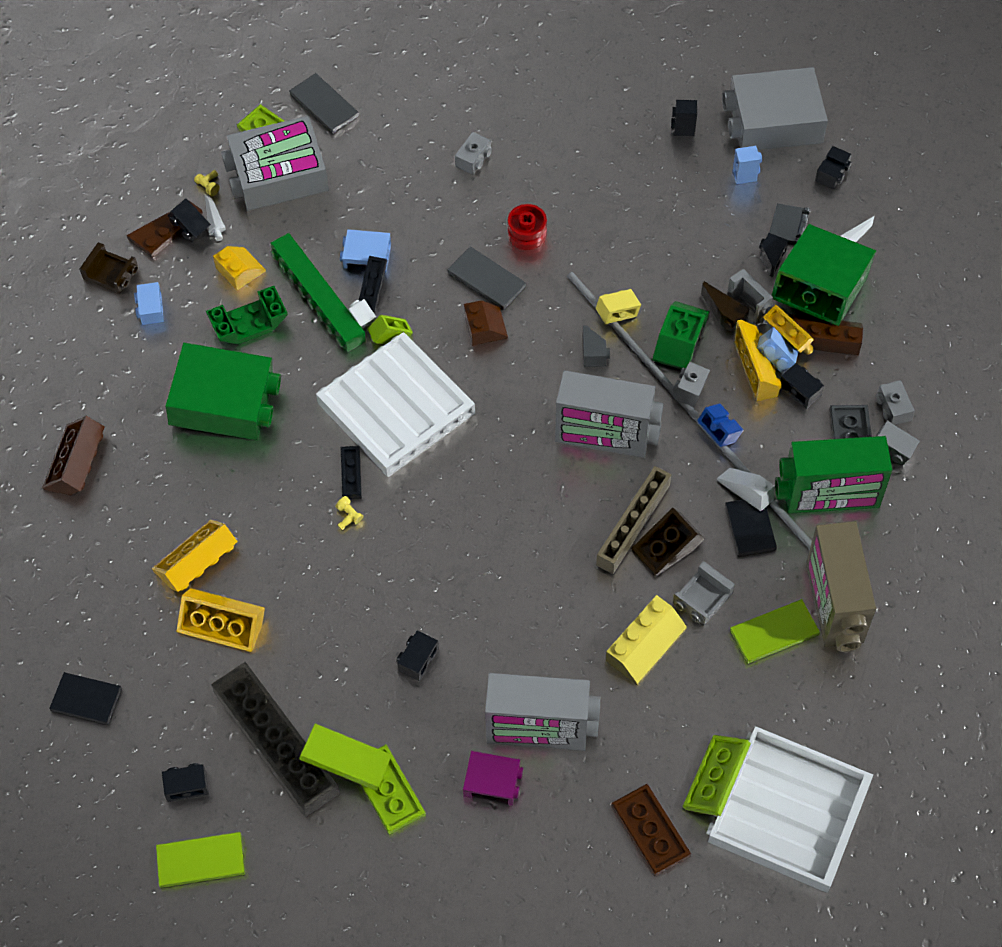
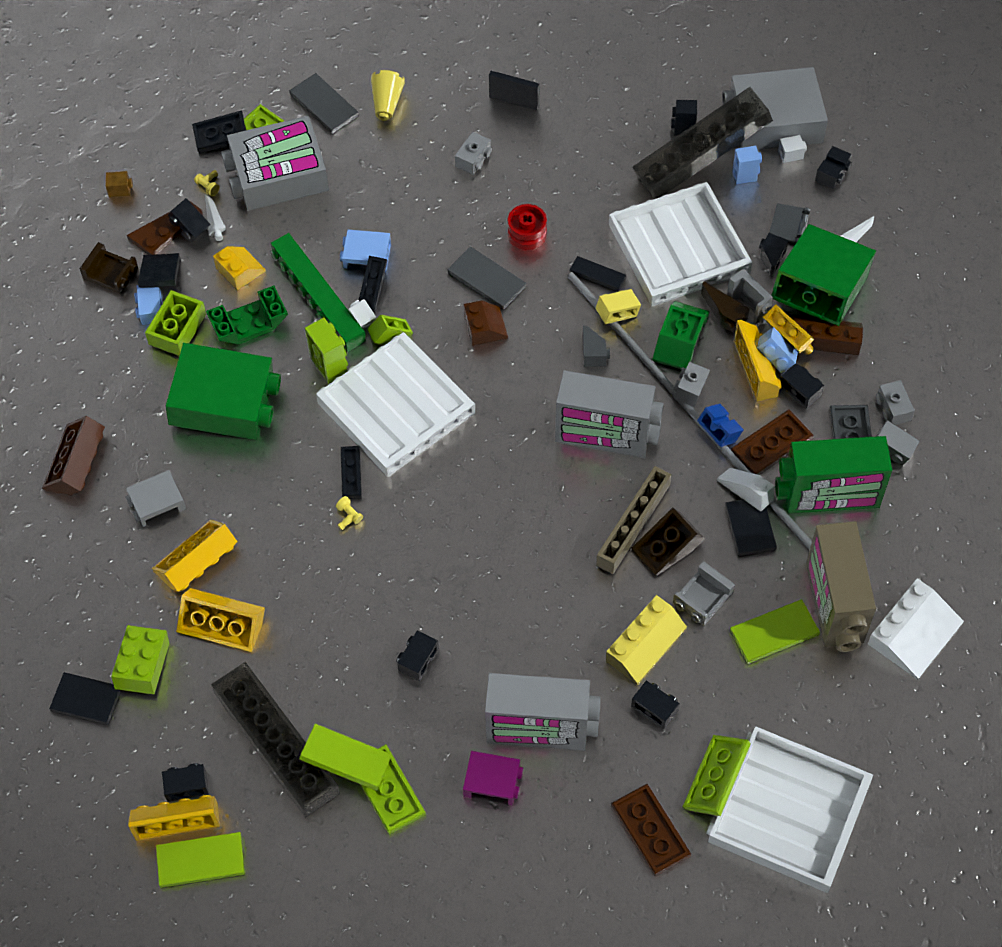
none -> pearl gold brick [106,171,133,197]
none -> lime brick [111,625,170,694]
none -> light grey panel [125,470,186,527]
none -> yellow slope [128,795,220,841]
none -> black tile [138,253,180,288]
none -> lime brick [145,290,206,356]
none -> black tile [192,110,247,154]
none -> lime brick [305,318,348,384]
none -> light yellow cone [371,70,405,121]
none -> black tile [489,71,540,111]
none -> black tile [570,256,626,291]
none -> white panel [609,182,752,307]
none -> black brick [631,680,680,729]
none -> clear smoke brick [632,87,773,199]
none -> reddish brown tile [731,409,814,475]
none -> white brick [778,135,807,163]
none -> white slope [868,578,964,680]

